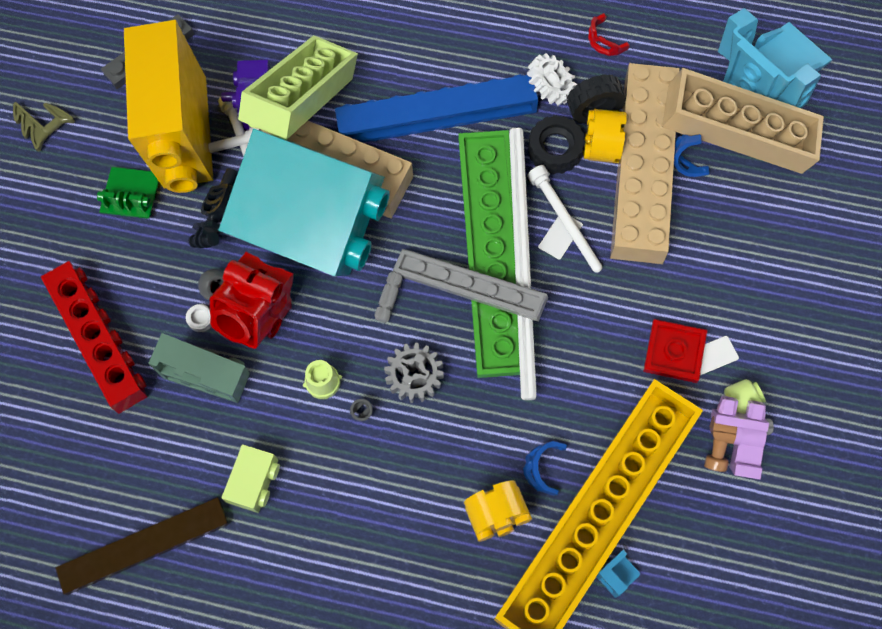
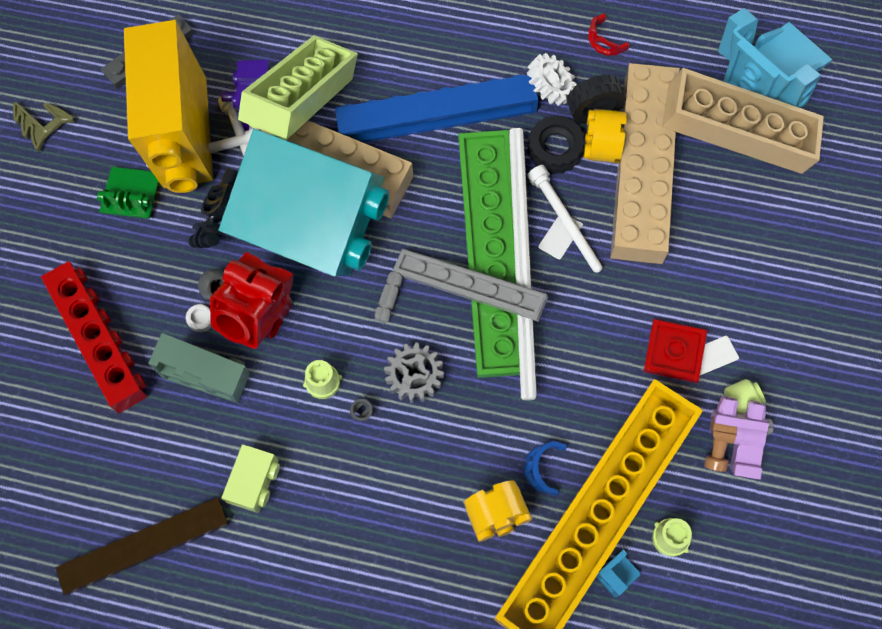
blue helmet [674,134,710,177] -> none
none -> yellowish green piece [652,518,692,557]

